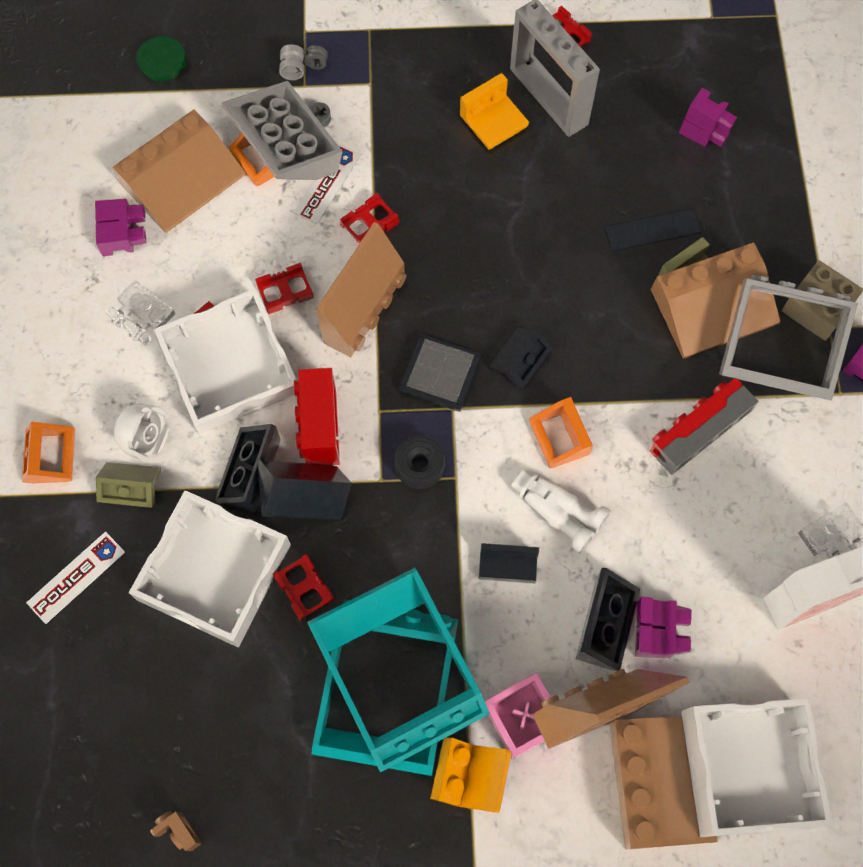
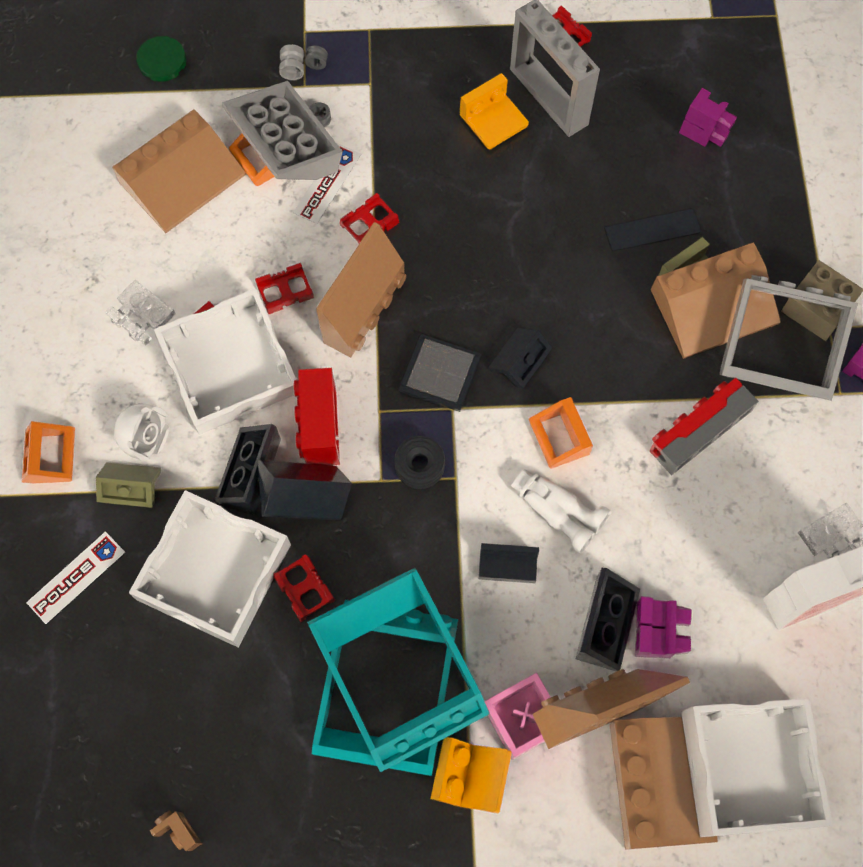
magenta hips [95,199,147,257] -> none

